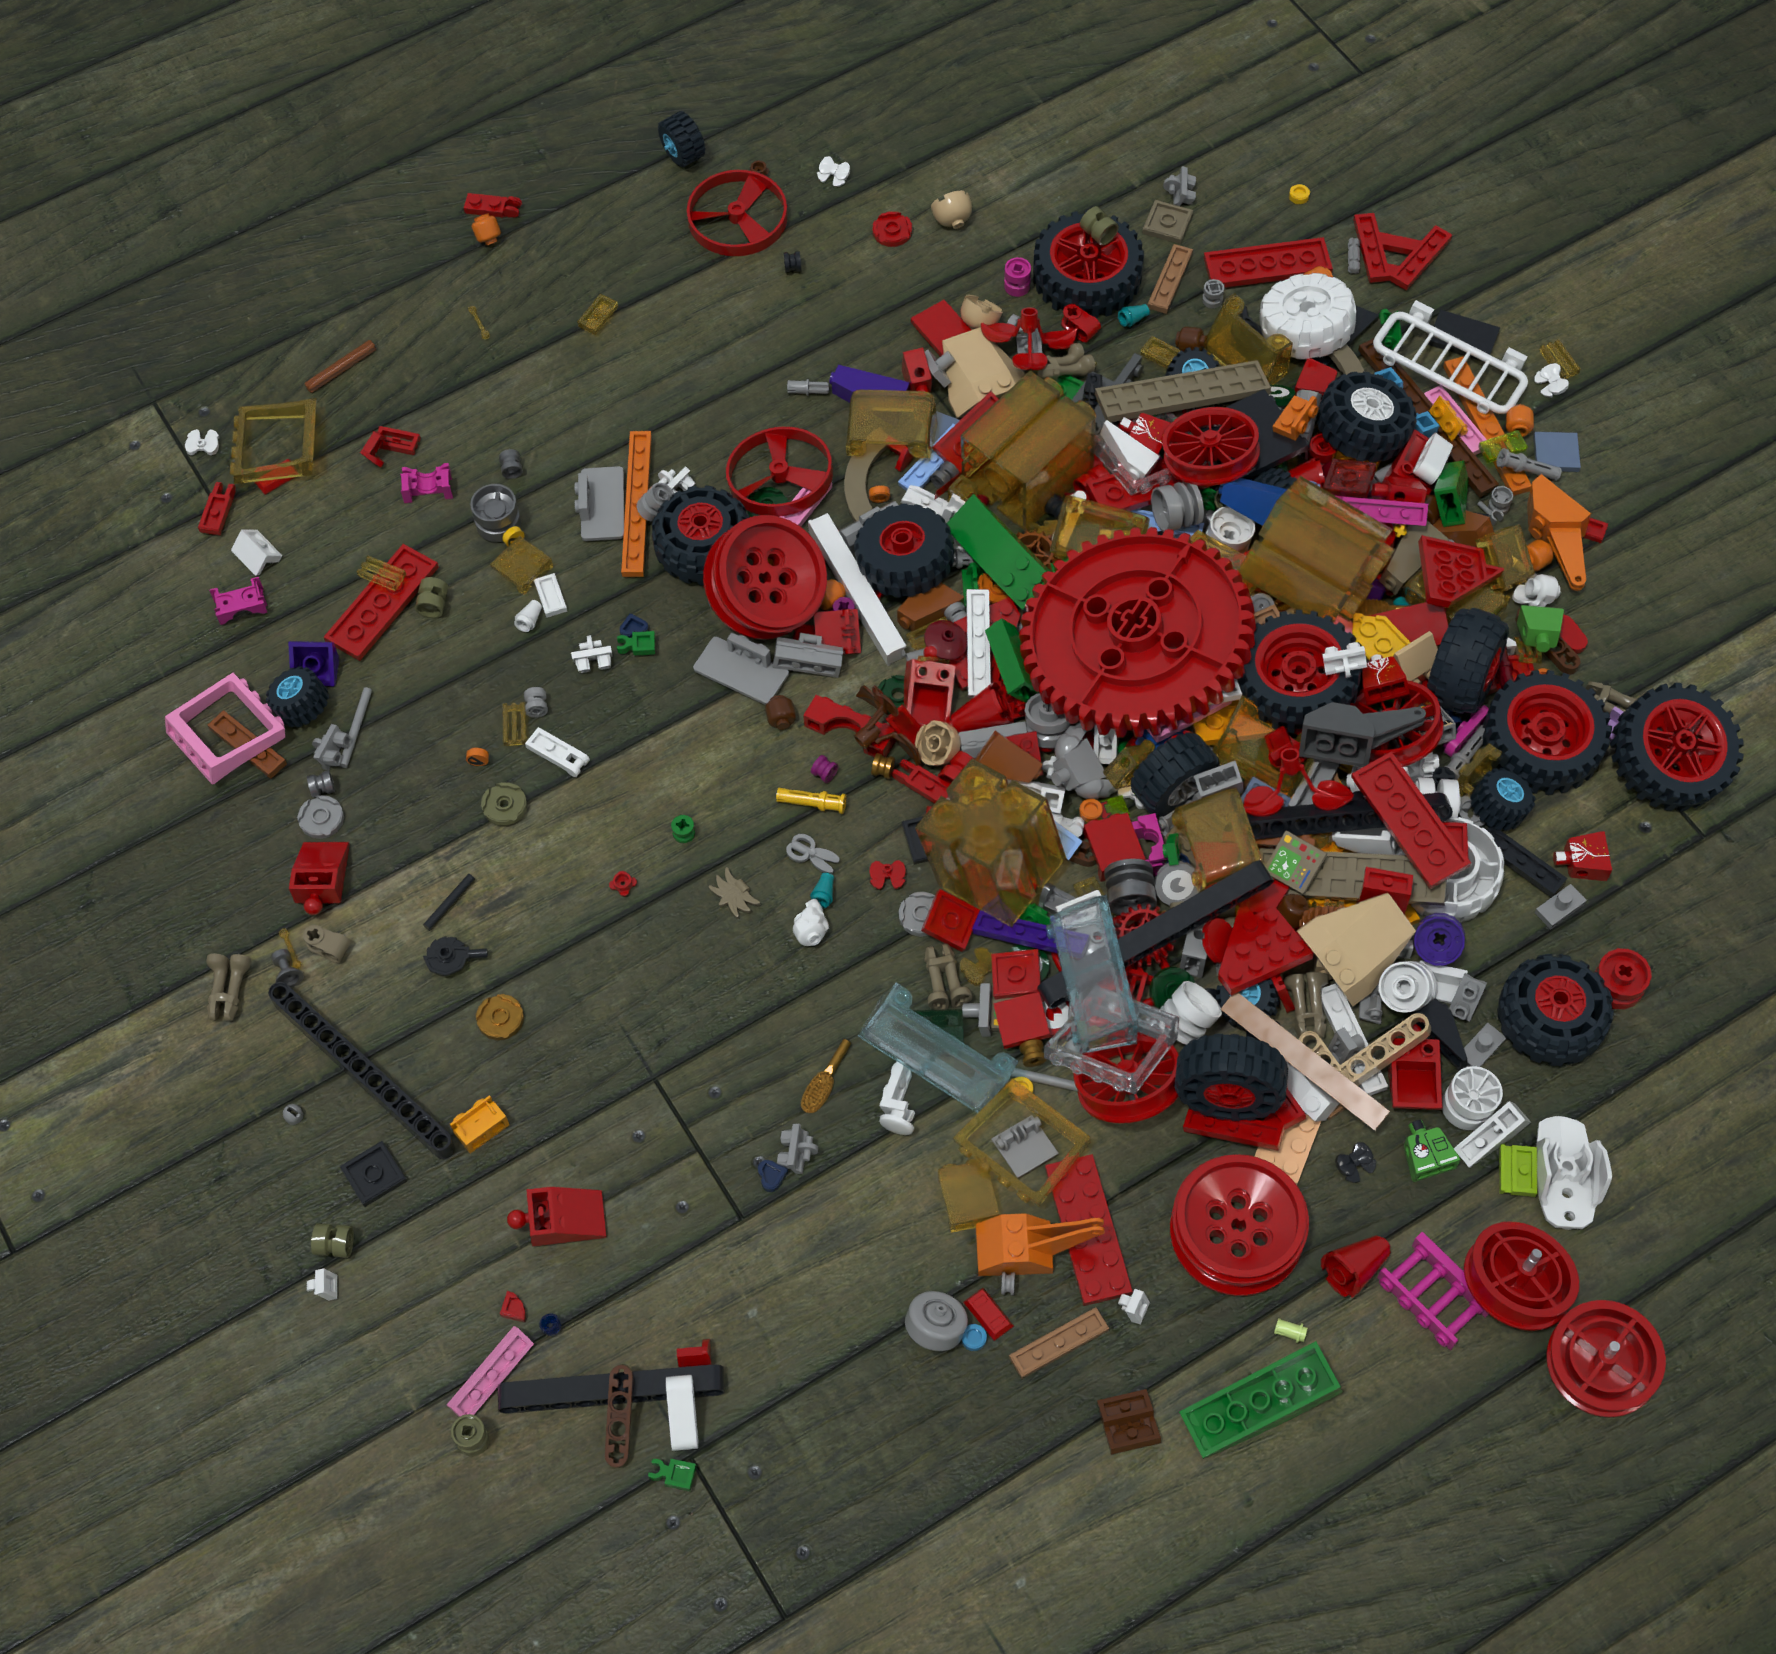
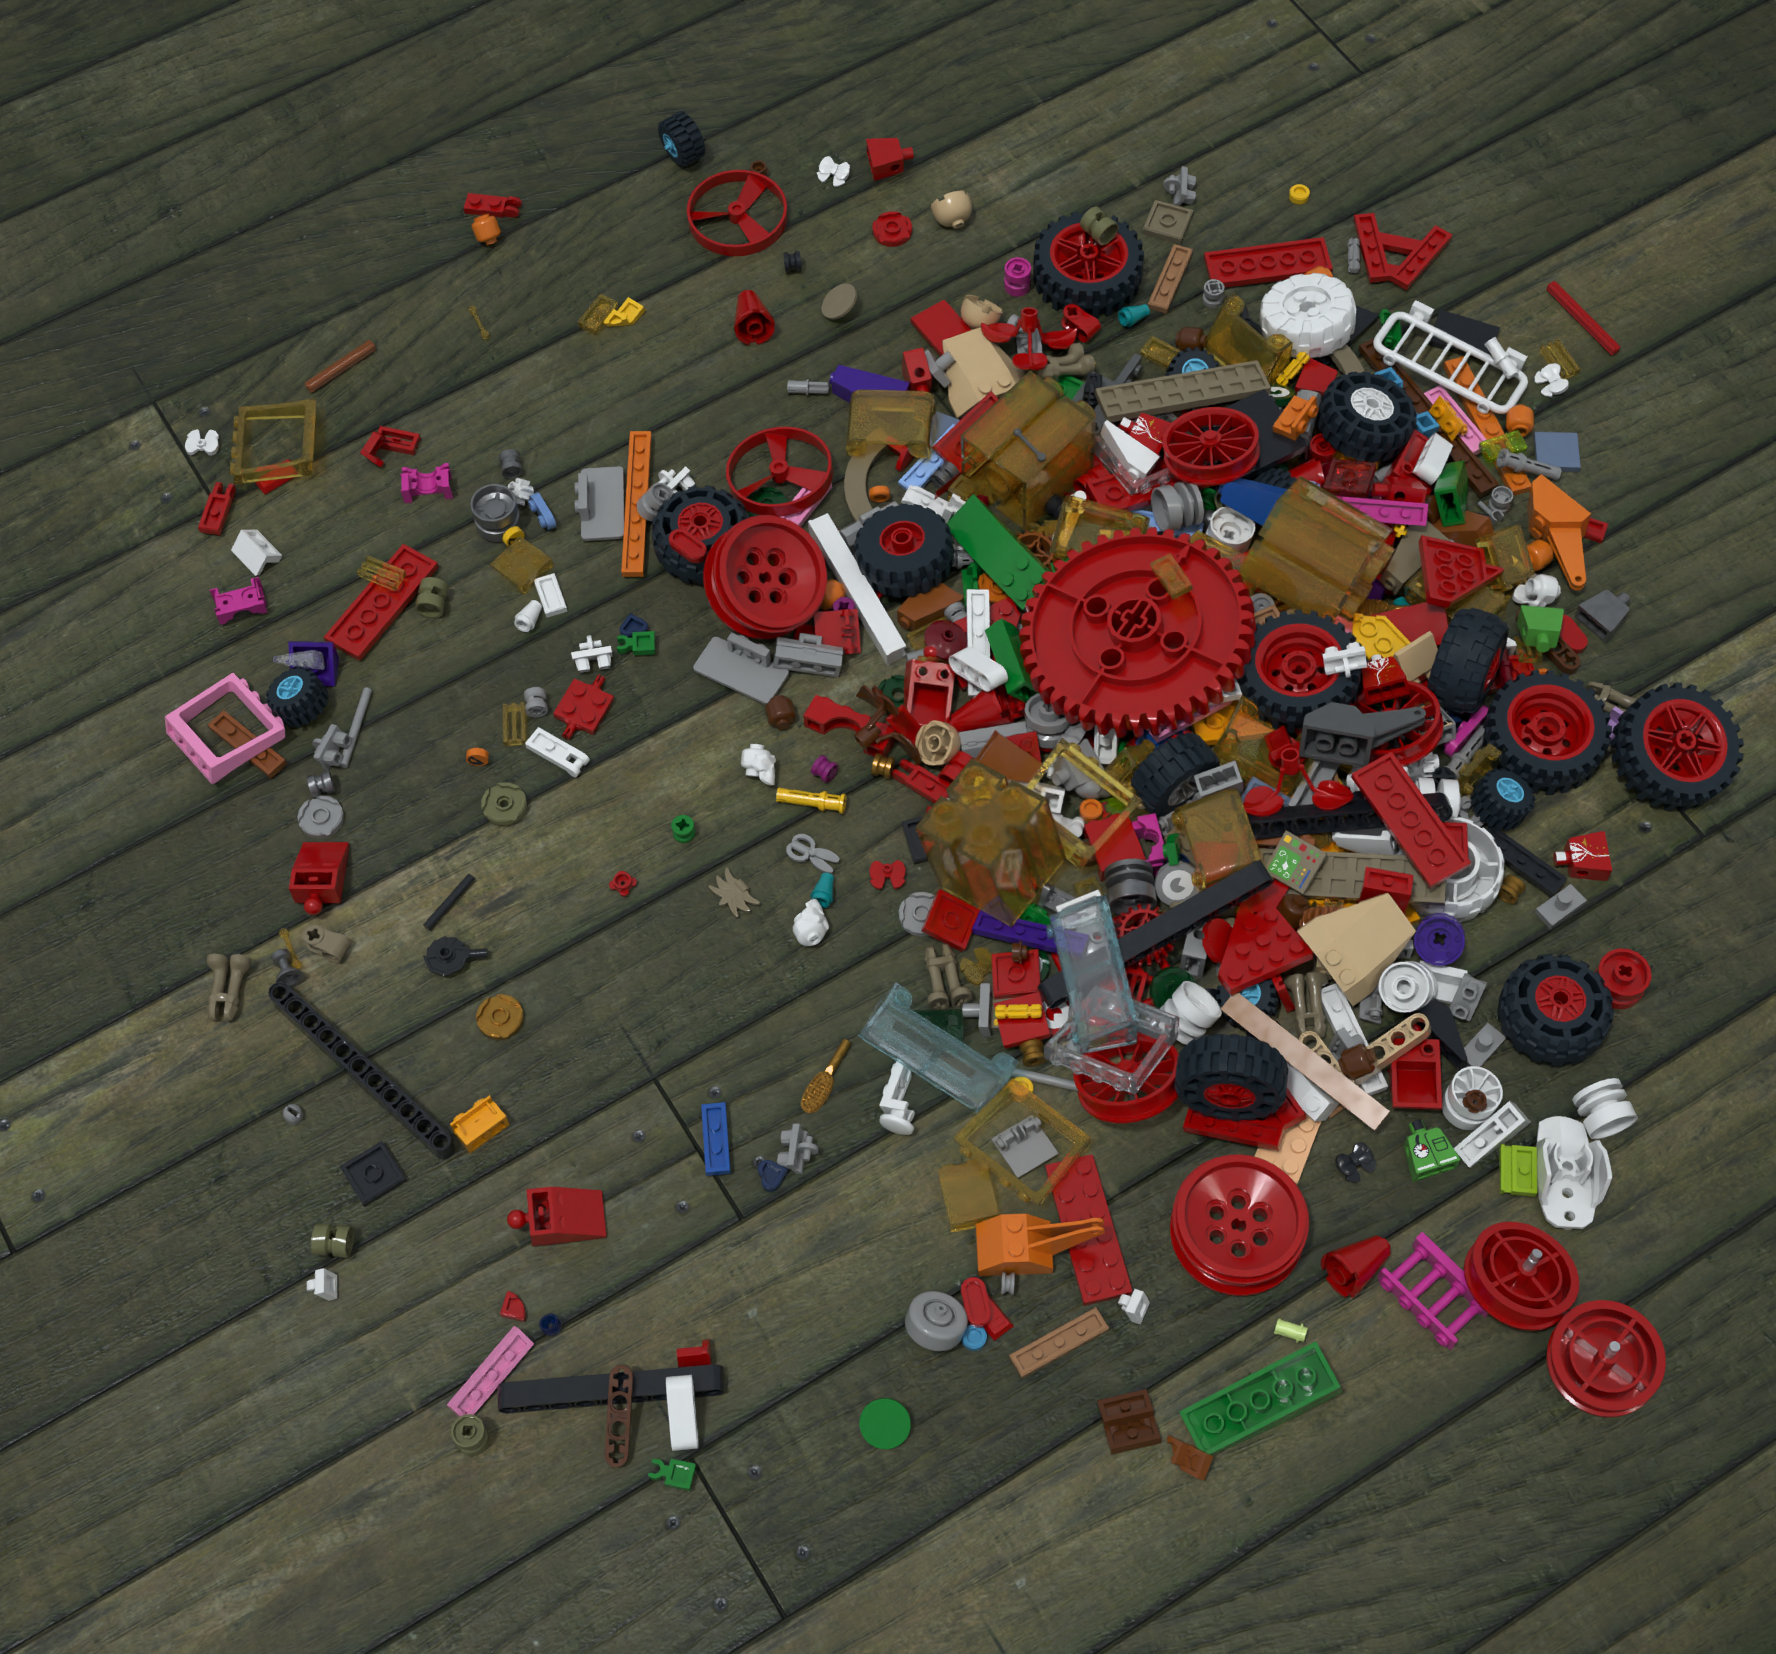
none -> clear slope [273,650,325,670]
none -> white gear [508,478,534,505]
none -> medium blue plate [528,492,557,531]
none -> red plate [553,675,614,740]
none -> yellow slope [603,297,646,326]
none -> red tile [669,529,707,563]
none -> blue plate [701,1102,731,1176]
none -> red cone [734,290,775,345]
none -> white head [741,744,776,786]
none -> dark tan piece [821,283,857,320]
none -> green piece [859,1398,911,1449]
none -> red torso [866,138,914,181]
none -> white beam [949,647,1008,692]
none -> red tile [961,1277,991,1328]
none -> yellow axle [995,1004,1042,1019]
none -> clear yellow windscreen [1008,738,1142,870]
none -> reddish brown plate [1012,940,1027,964]
none -> dark grey hinge [1013,428,1046,462]
none -> clear yellow plate [1150,553,1193,599]
none -> dark orange slope [1167,1435,1214,1480]
none -> yellow axle [1276,352,1310,386]
none -> reddish brown head [1338,1044,1377,1079]
none -> reddish brown plate [1462,1090,1487,1113]
none -> white pin [1484,337,1519,379]
none -> pearl gold wheel [1497,875,1526,904]
none -> red axle [1547,281,1621,355]
none -> white wheel [1572,1078,1638,1139]
none -> flat silver torso [1575,590,1630,644]

